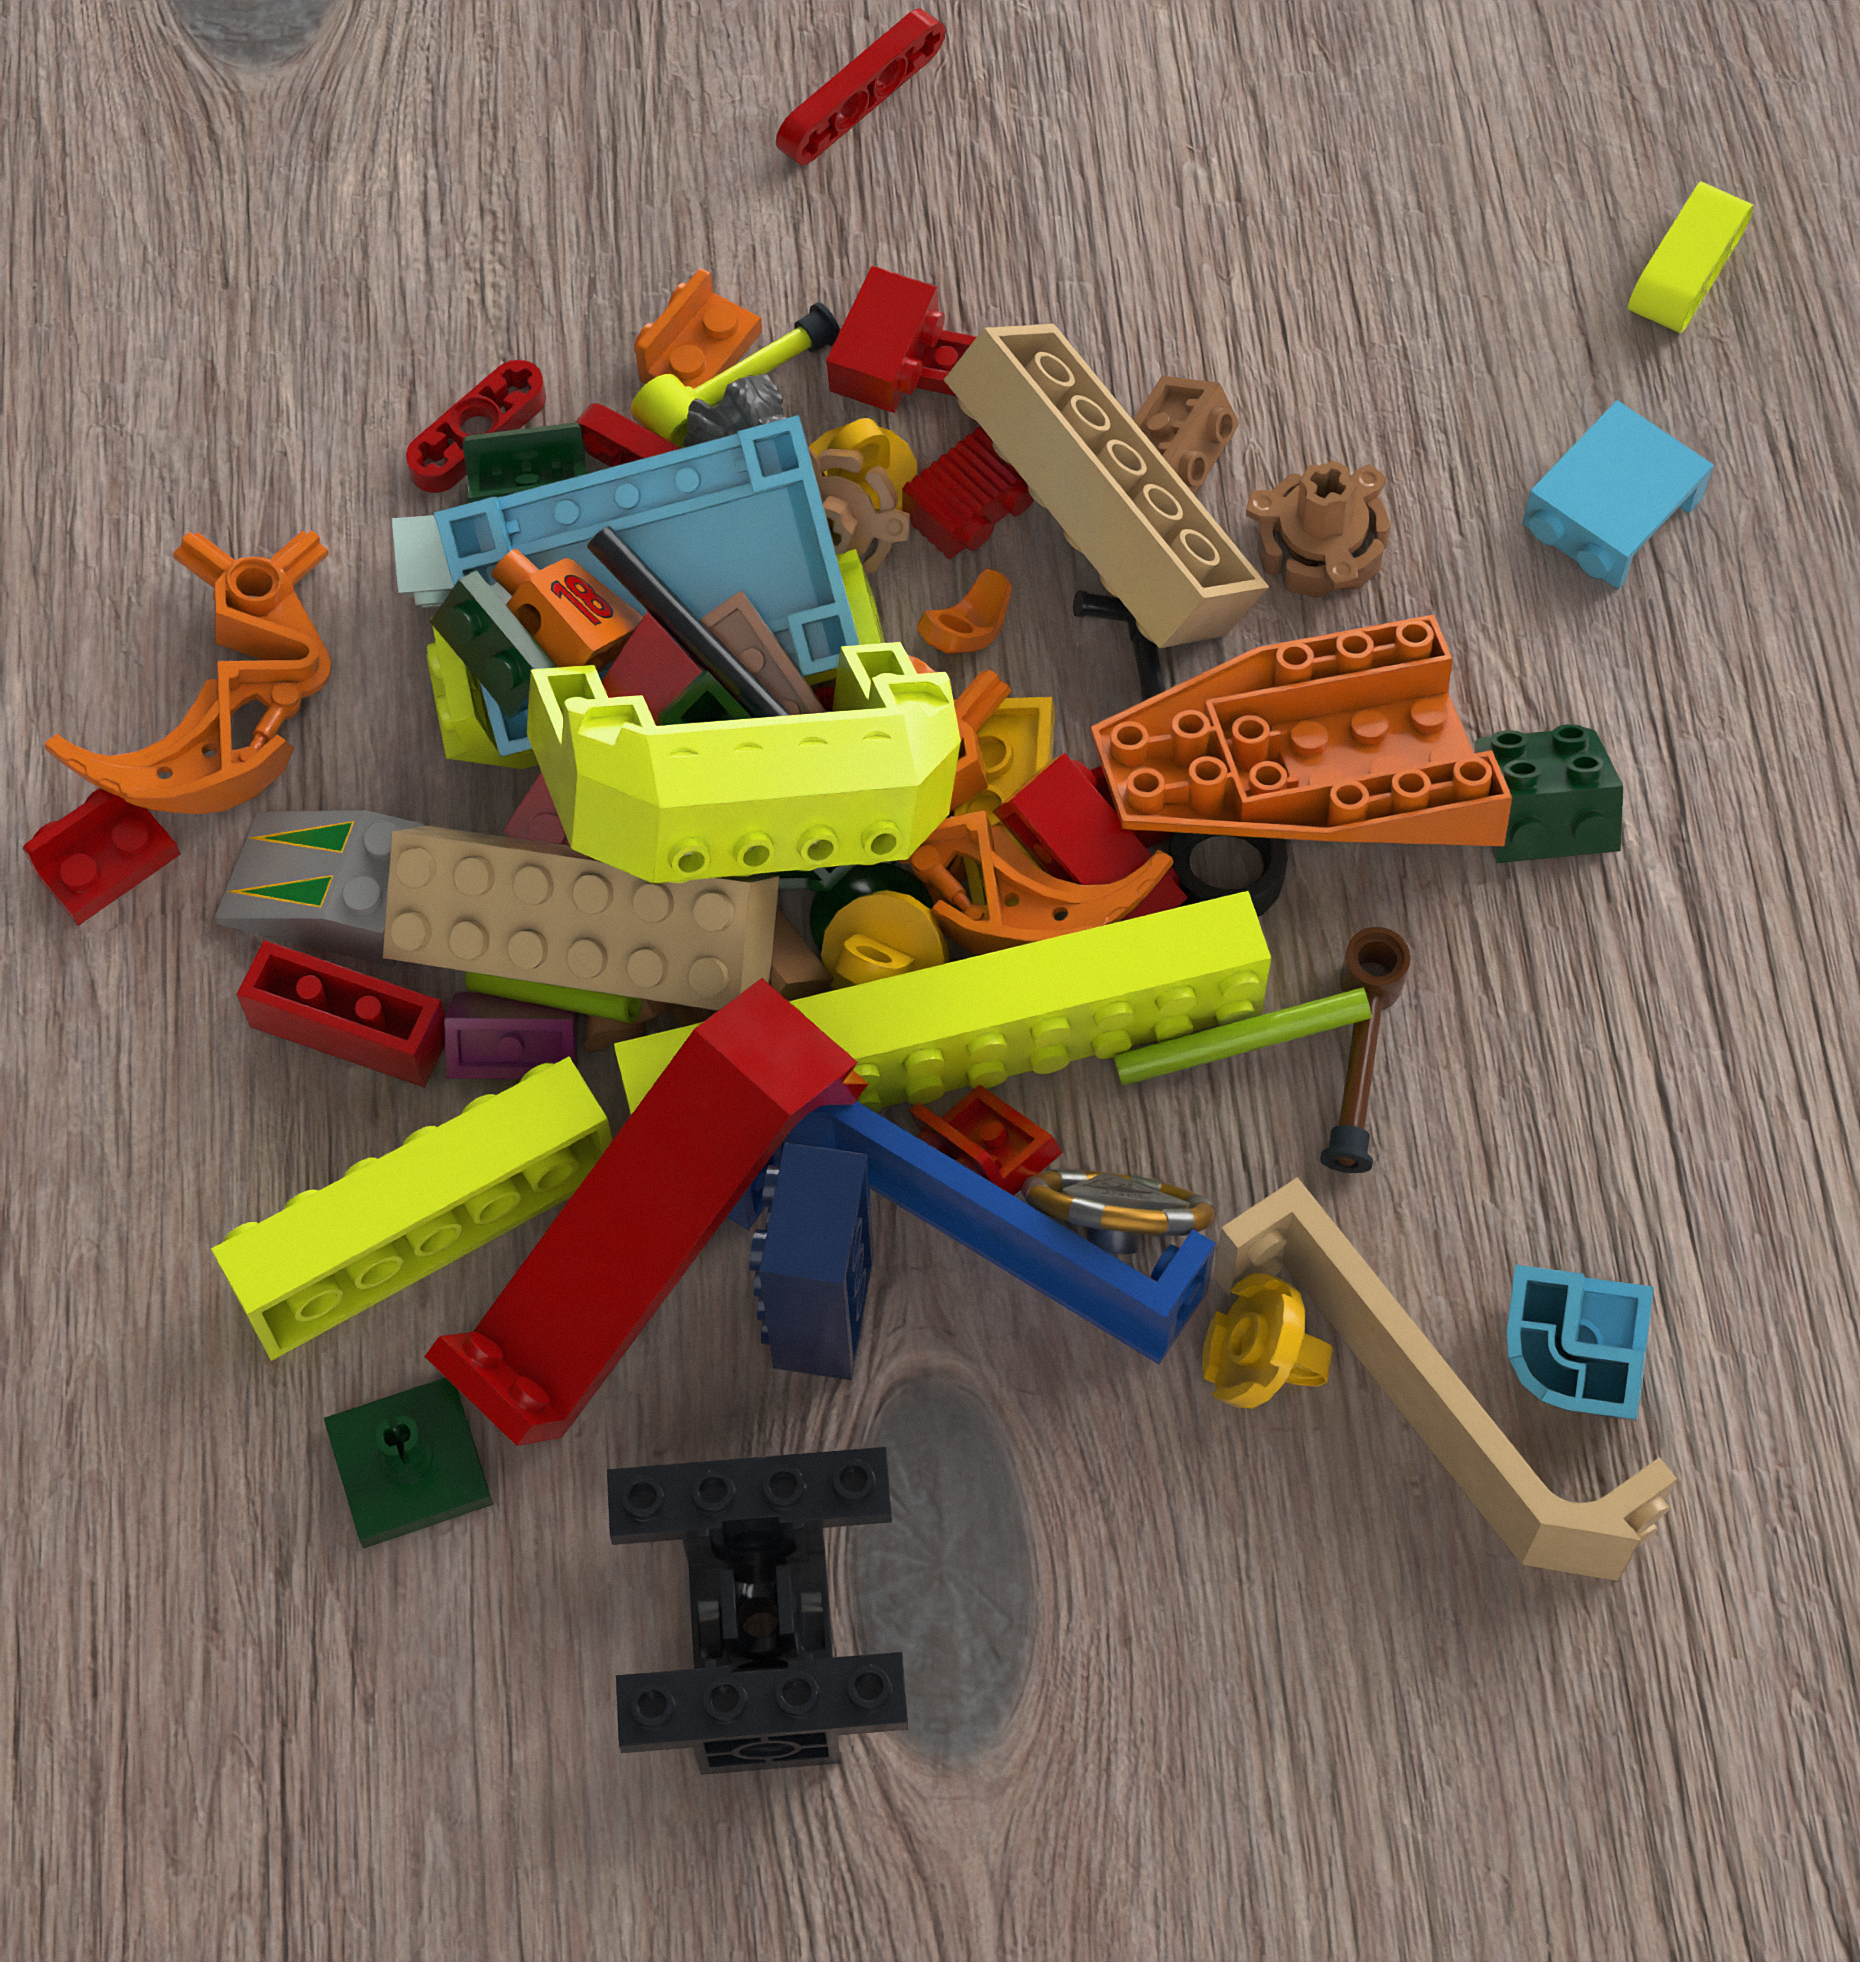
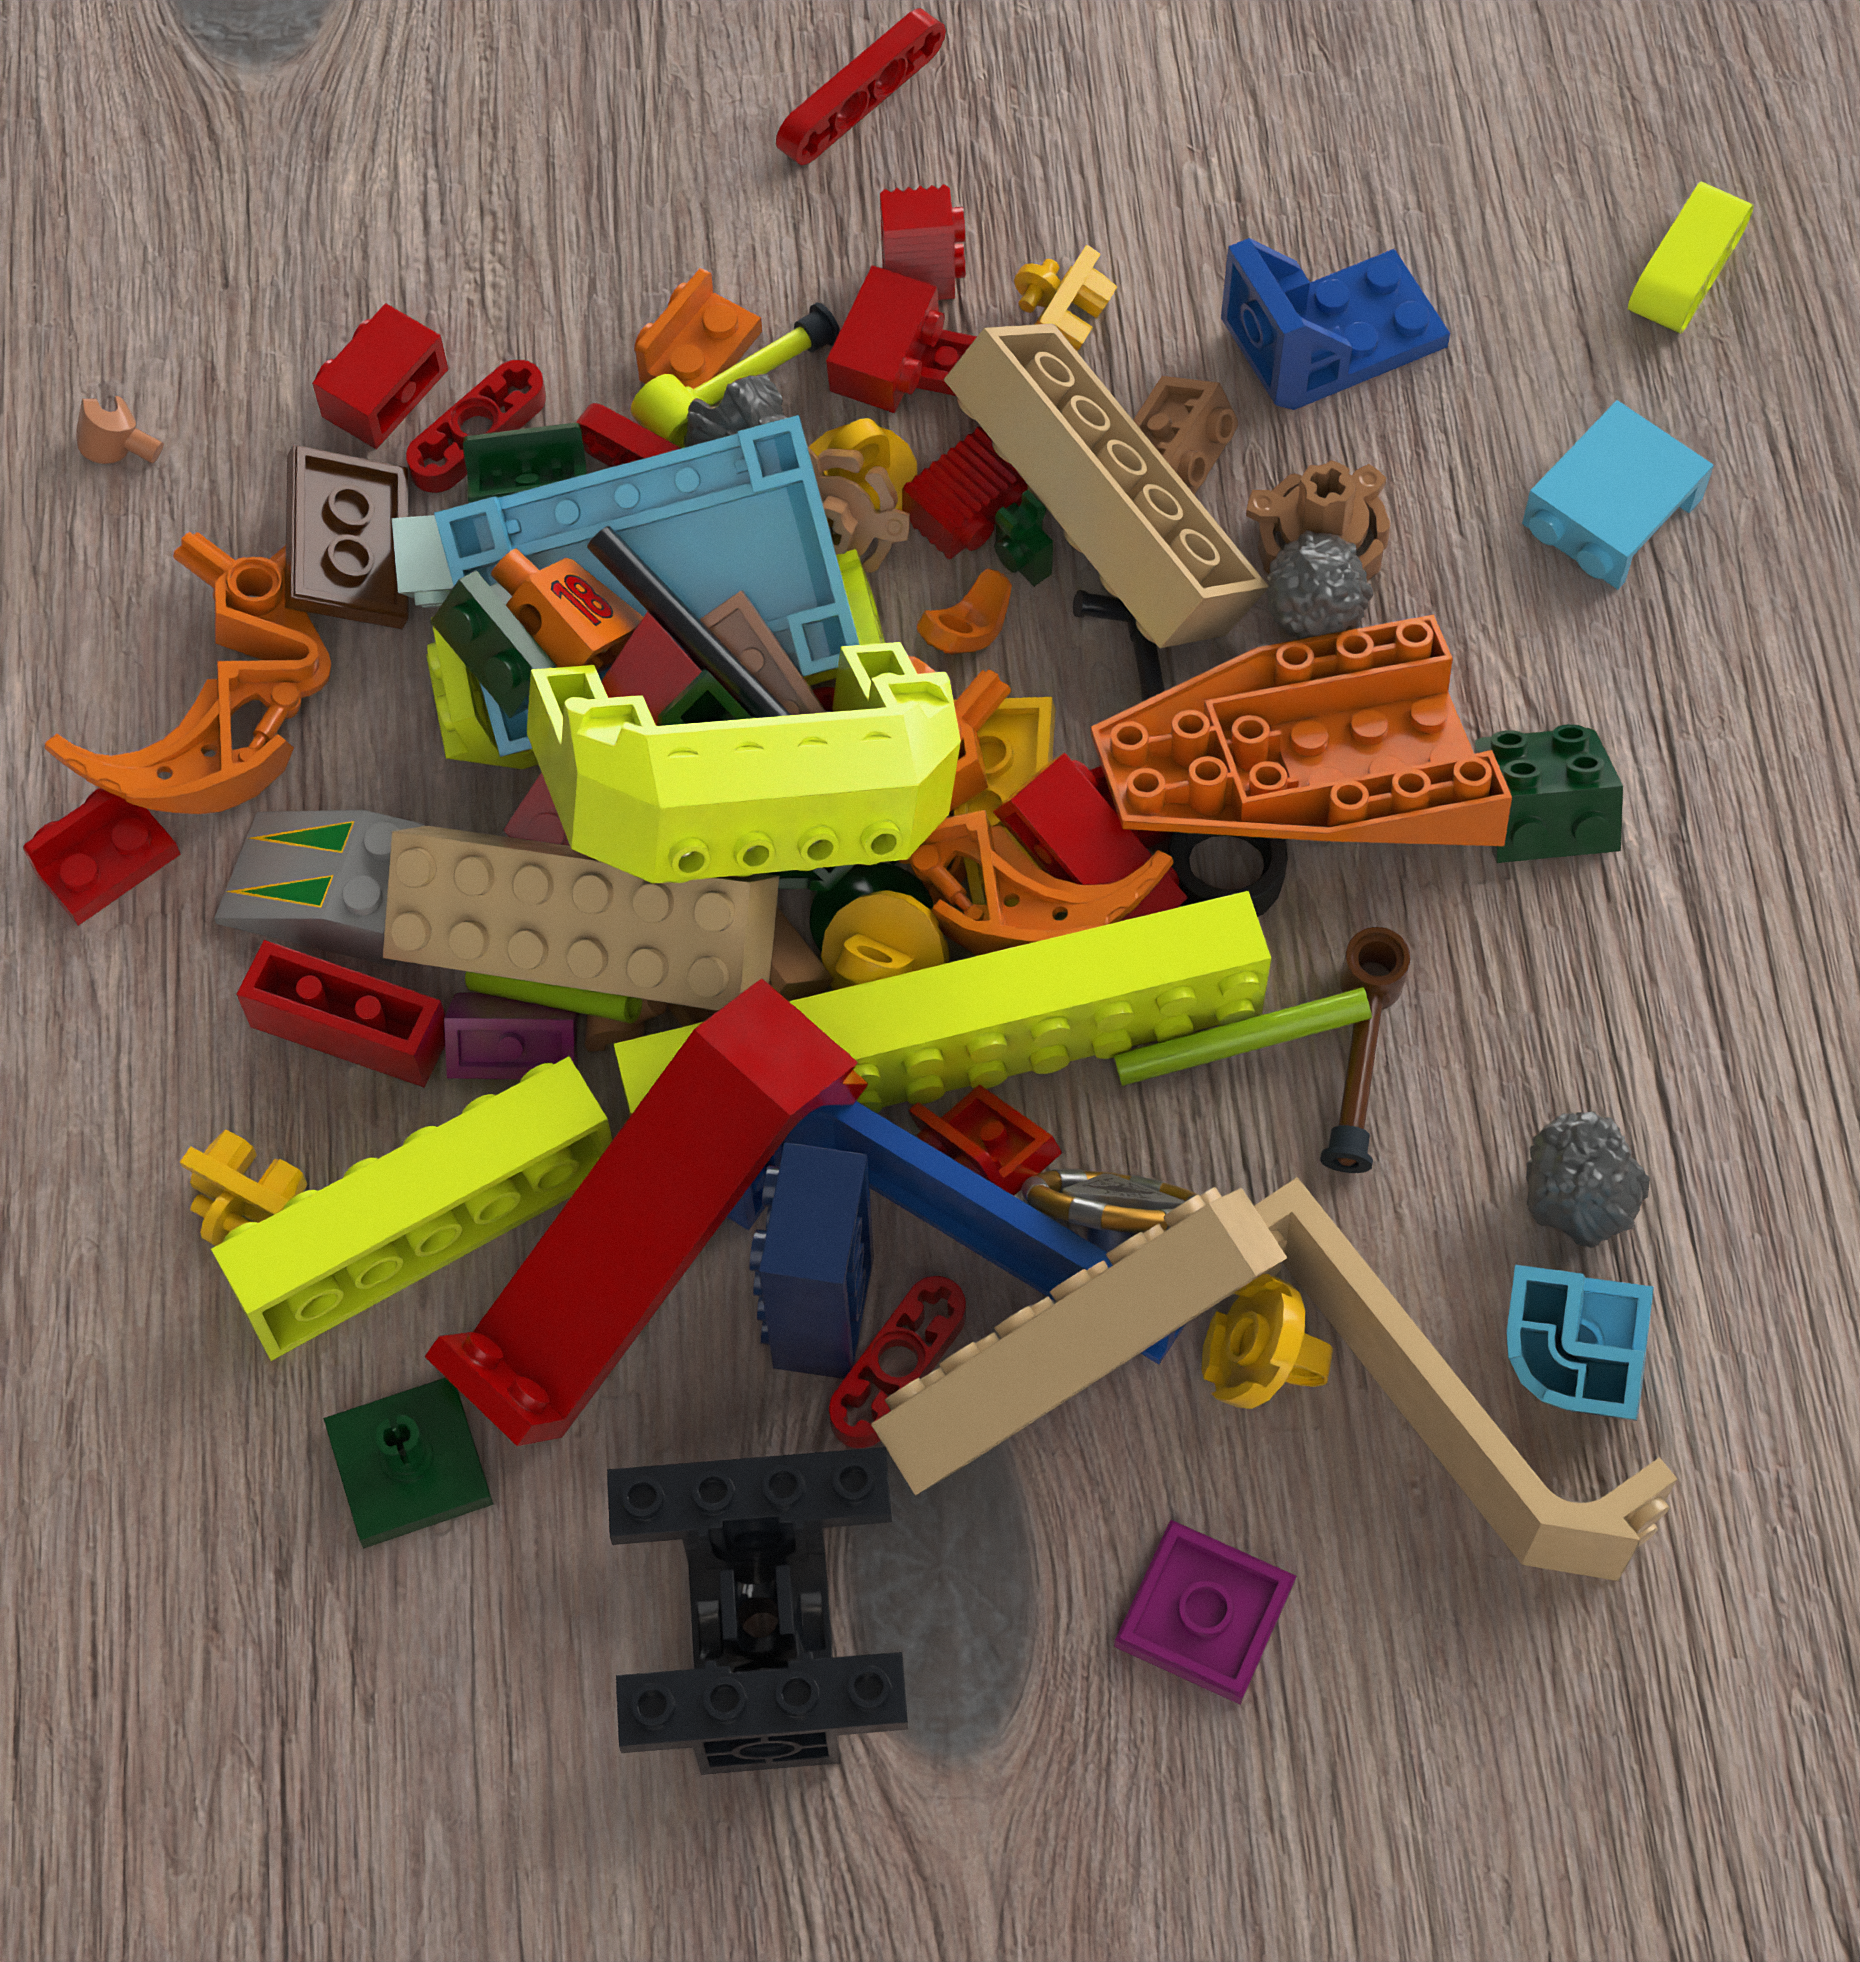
none -> nougat piece [76,396,164,464]
none -> yellow hips [180,1129,307,1246]
none -> tile [285,444,409,629]
none -> red brick [312,303,448,450]
none -> red beam [829,1276,966,1448]
none -> tan brick [871,1187,1287,1496]
none -> red brick [880,184,966,300]
none -> dark green plate [994,490,1053,587]
none -> yellow hips [1014,244,1118,351]
none -> magenta tile [1114,1520,1297,1705]
none -> blue bracket [1221,238,1450,410]
none -> dark grey hair [1266,530,1373,640]
none -> dark grey hair [1526,1111,1650,1248]

